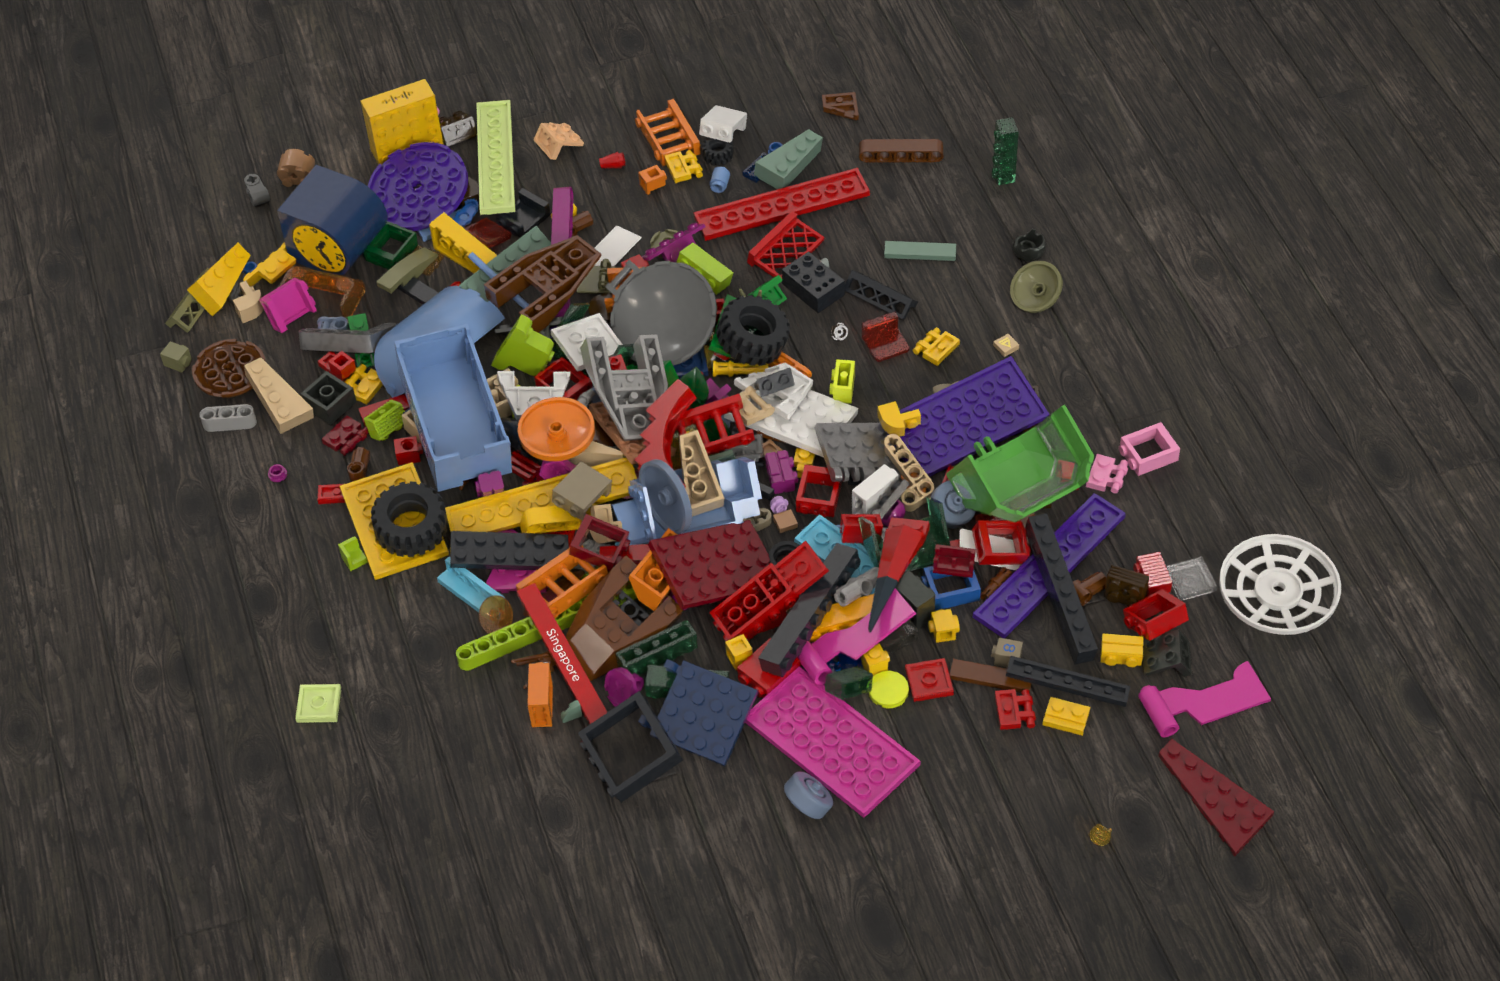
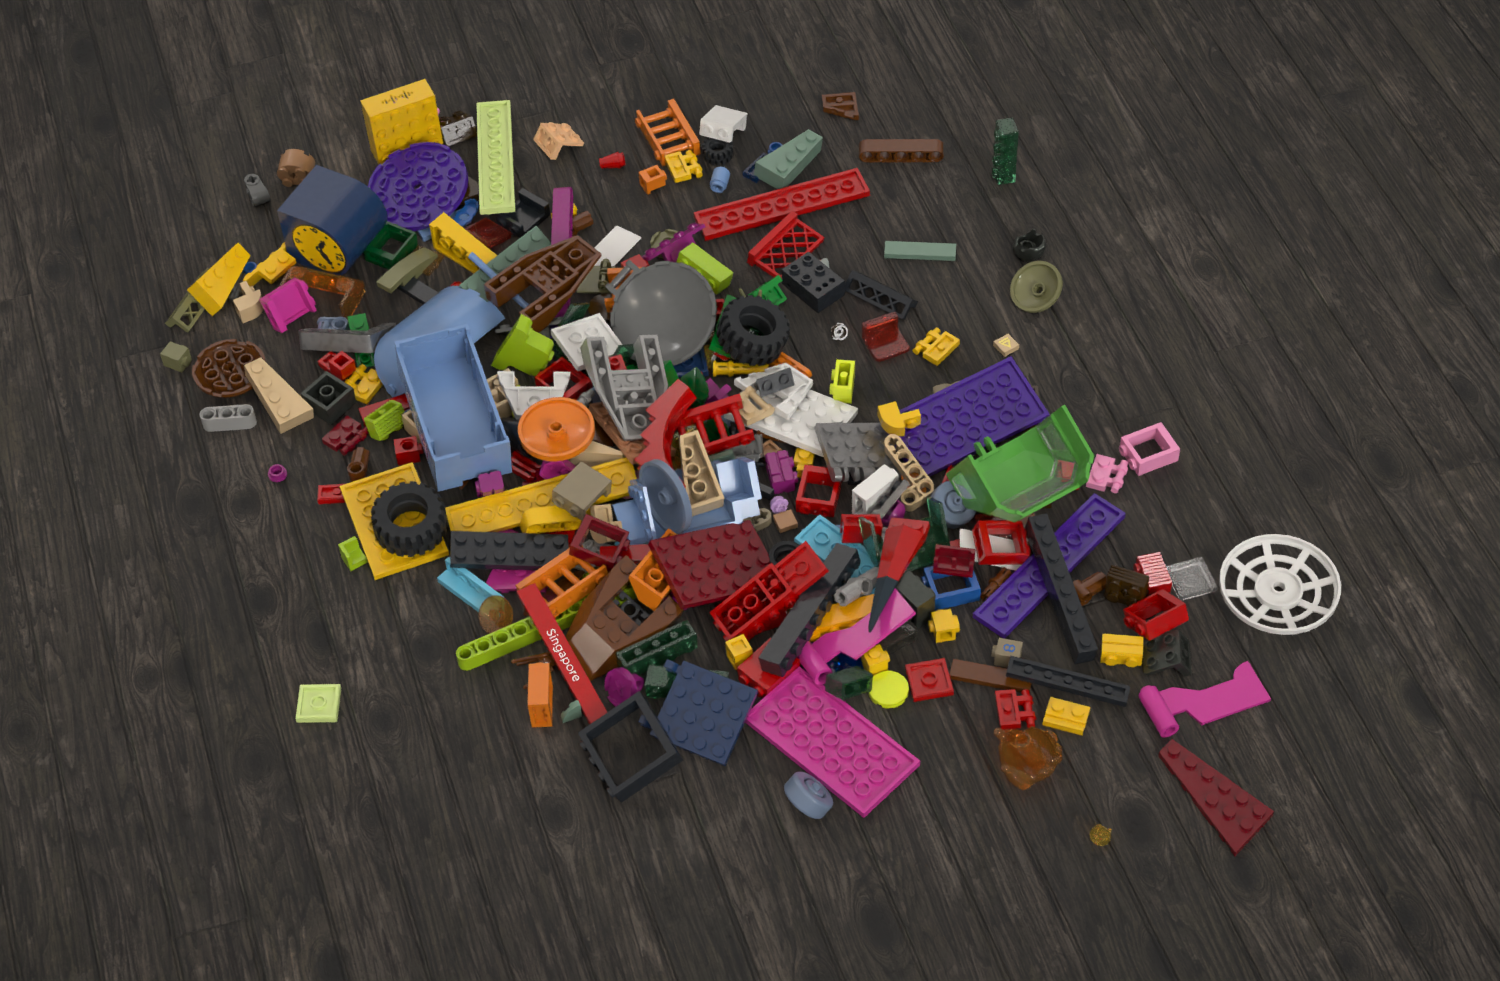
none -> clear orange piece [994,726,1063,790]

